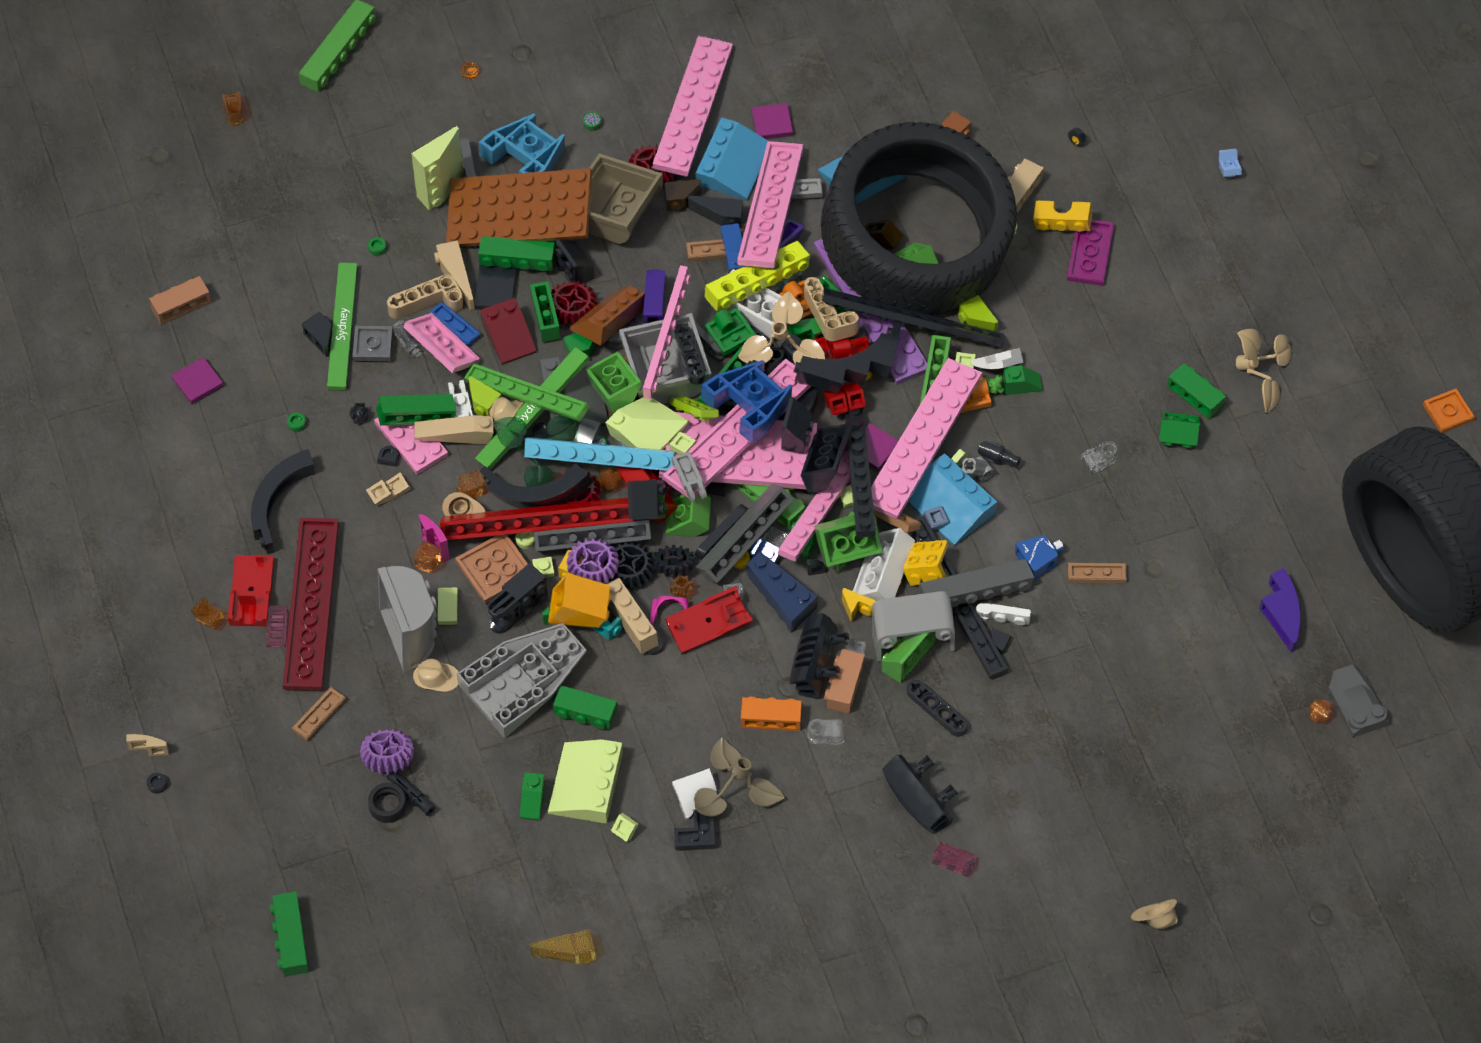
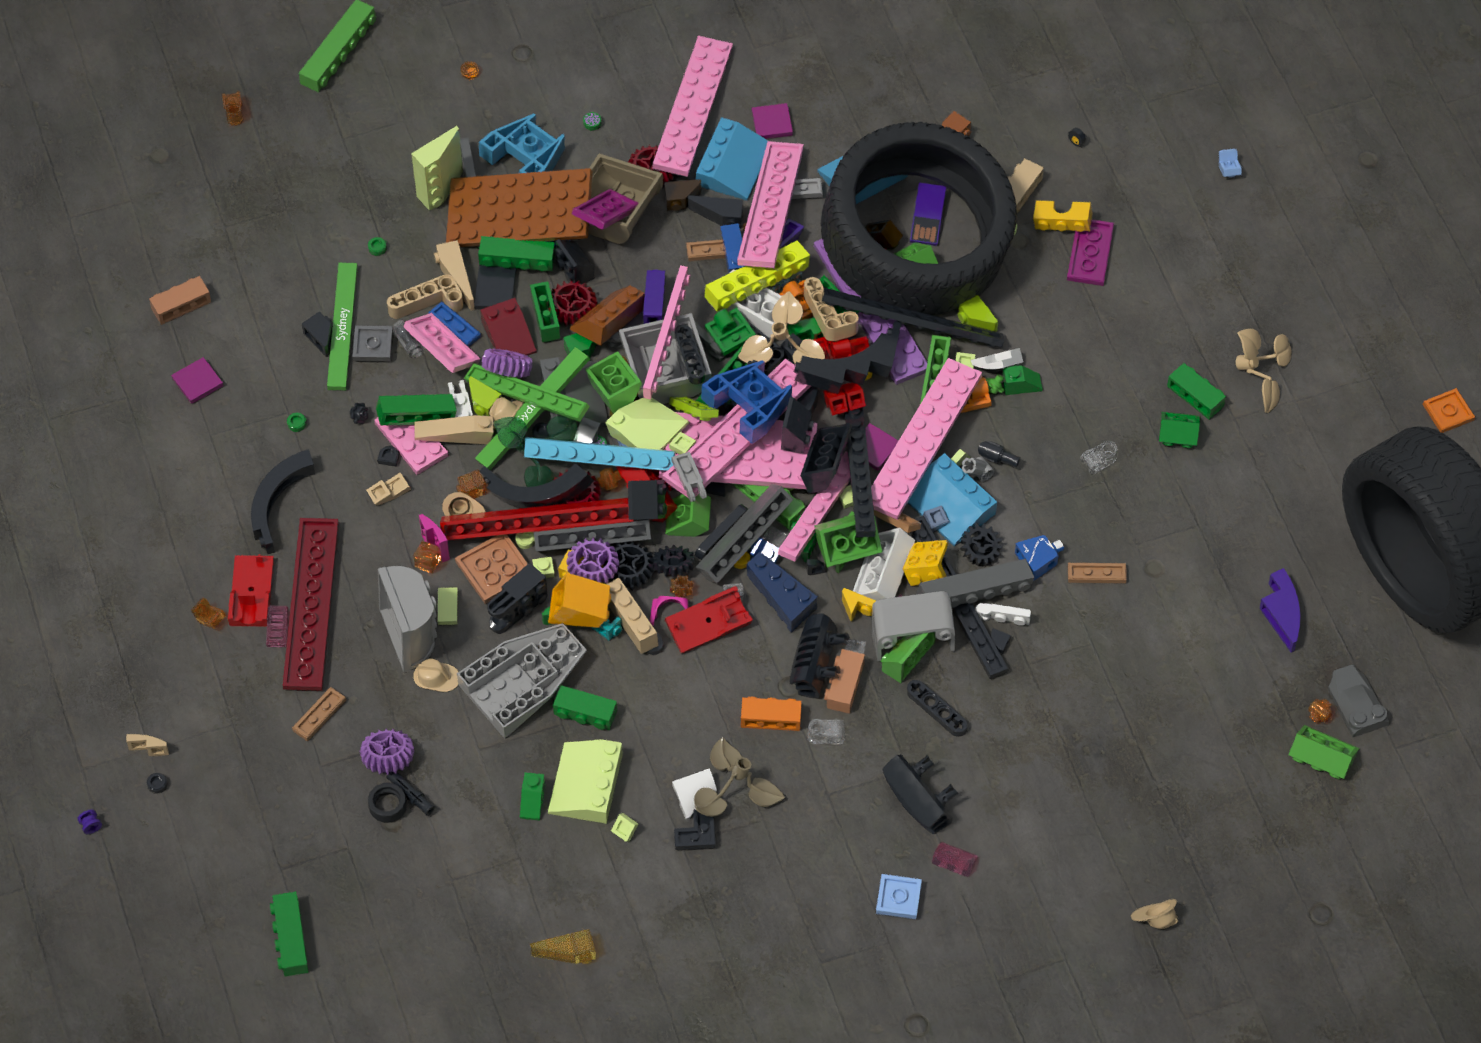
none -> dark purple wheel [77,809,102,834]
none -> medium lavender gear [482,349,532,378]
none -> magenta tile [572,189,639,230]
none -> light blue plate [876,874,922,919]
none -> dark purple piece [910,183,946,246]
none -> black gear [959,523,1002,565]
none -> bright green slope [1289,725,1359,779]

